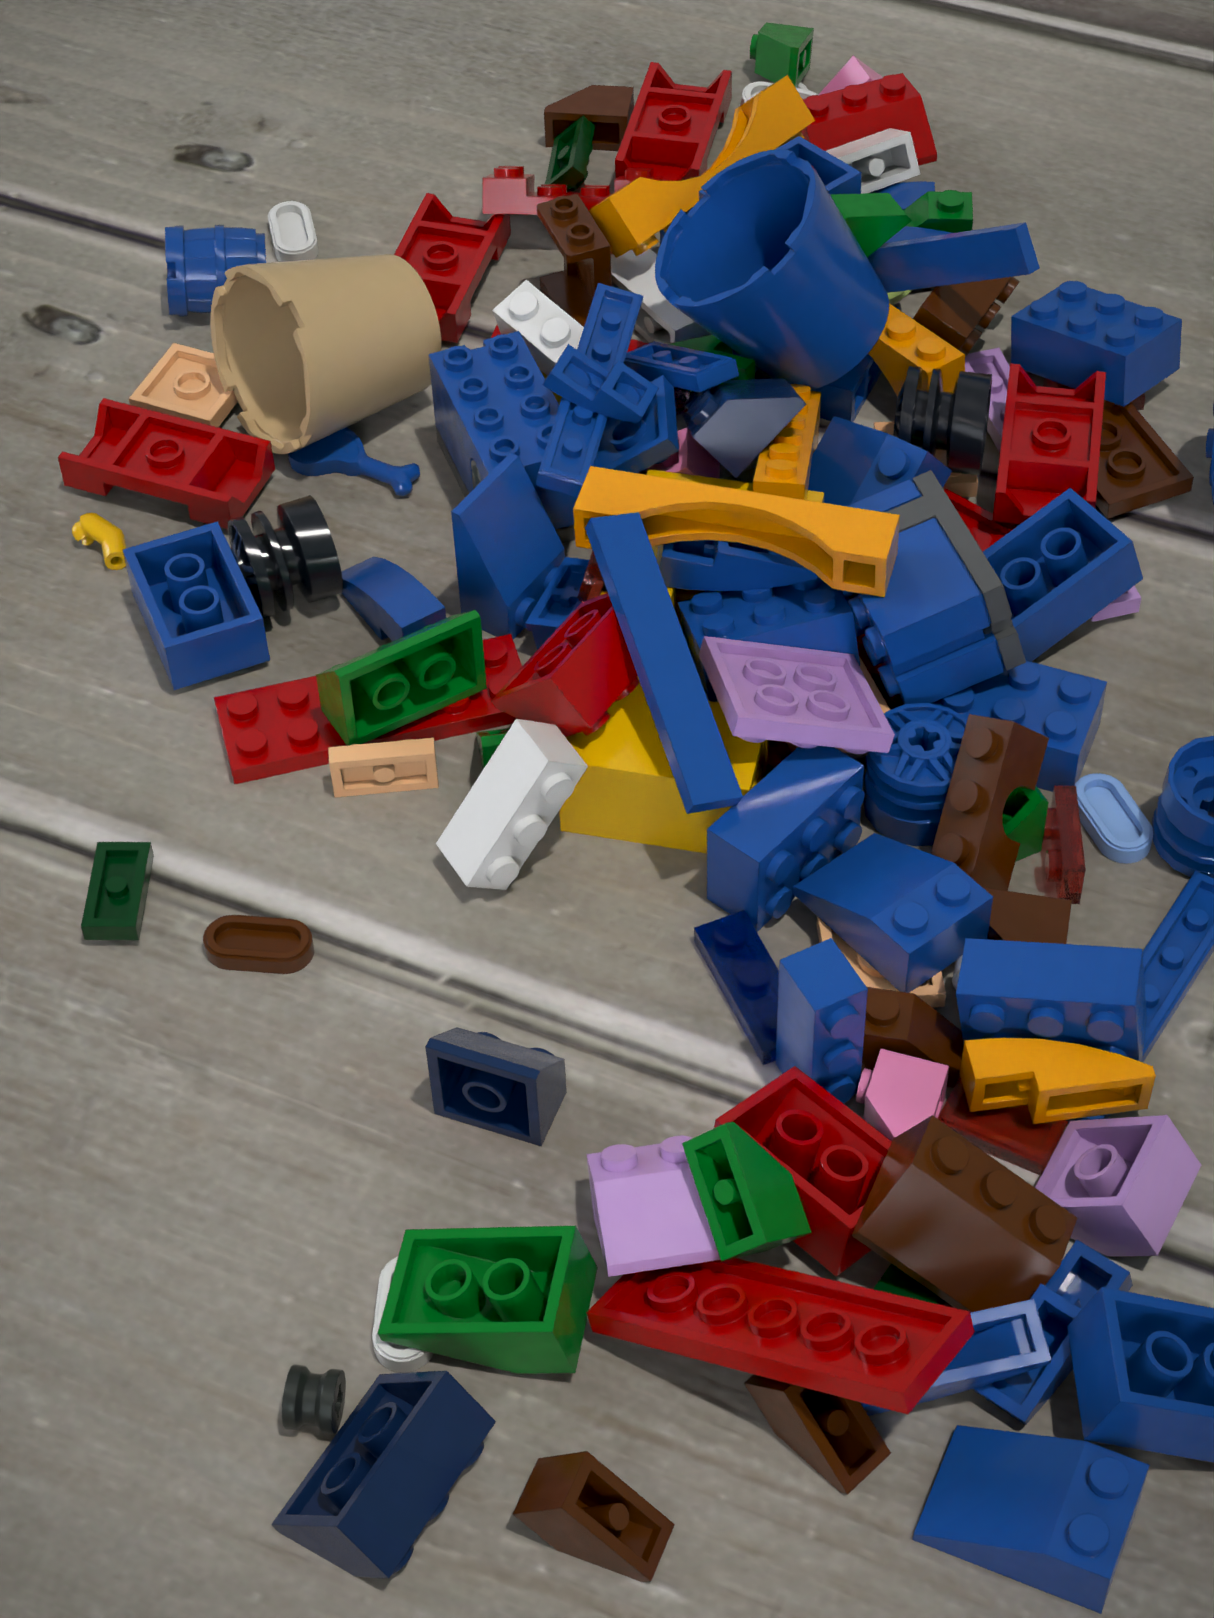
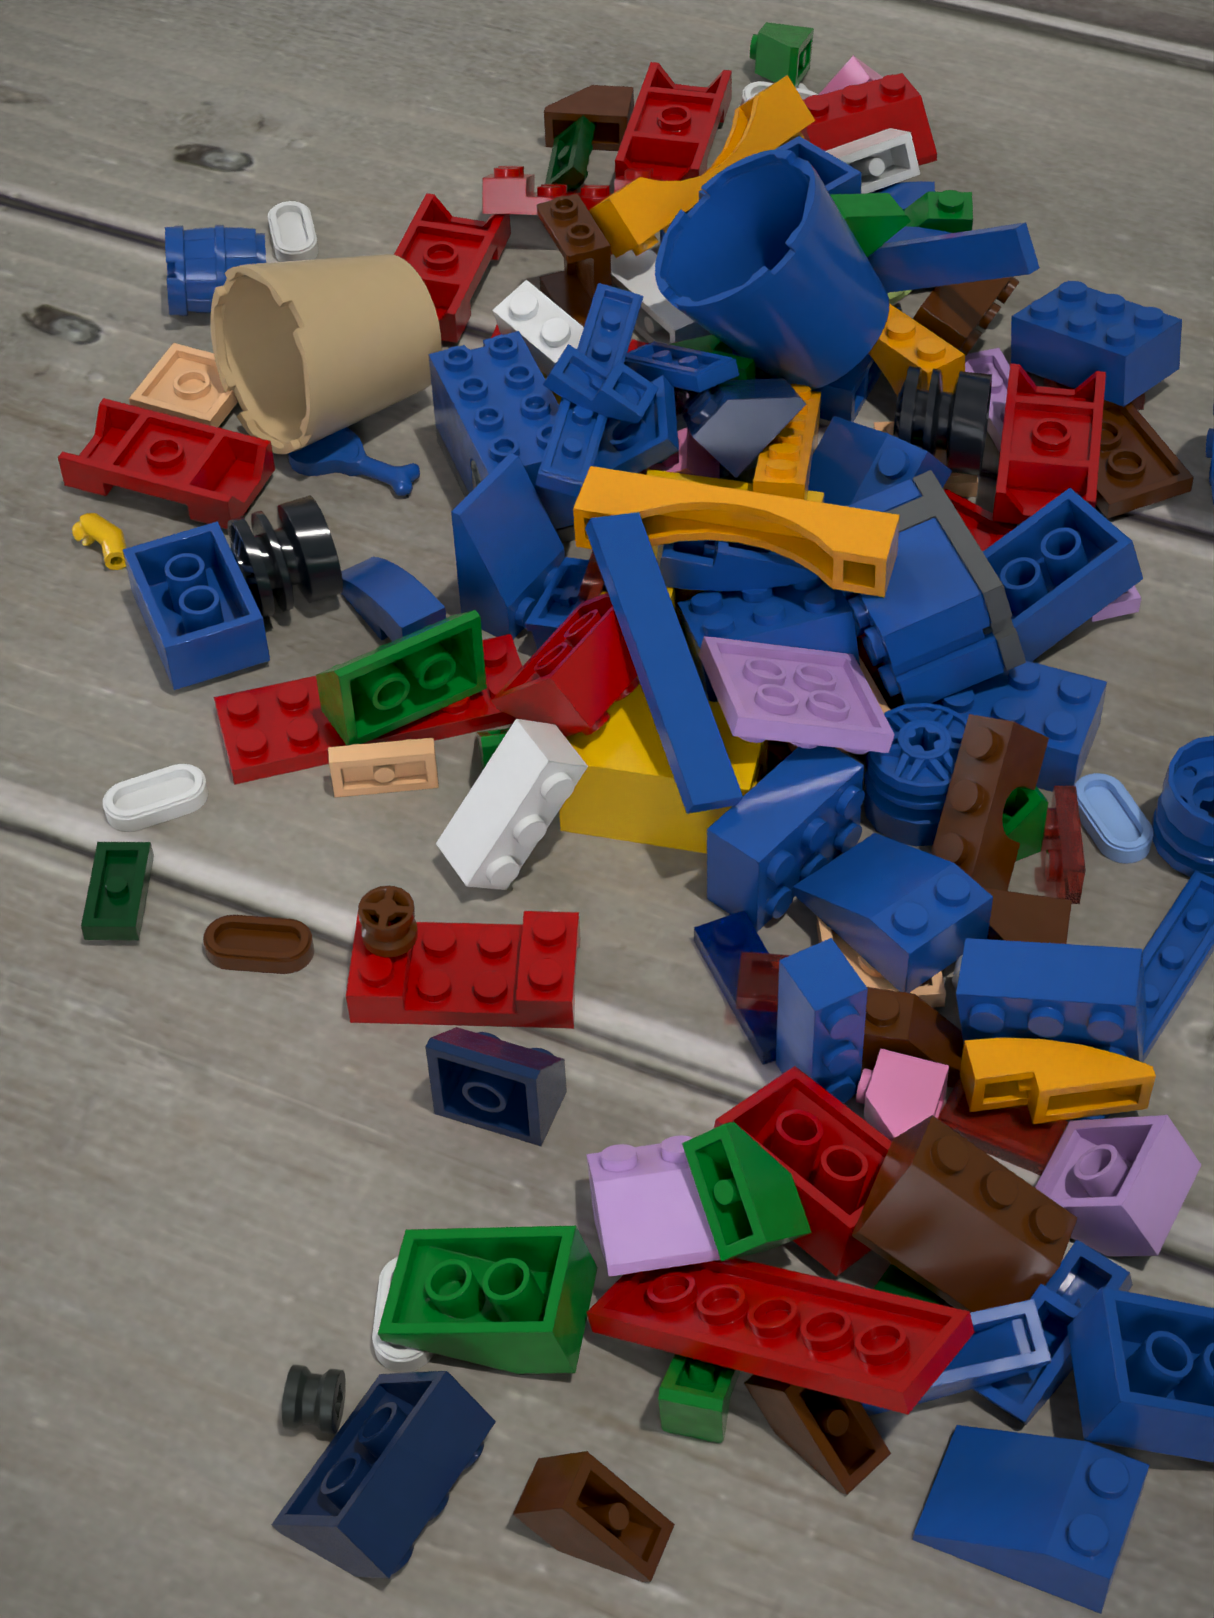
none -> white tile [103,764,208,832]
none -> red piece [346,911,581,1029]
none -> reddish brown wheel [358,886,418,958]
none -> green slope [658,1354,740,1443]
none -> clear red tile [736,952,790,1012]

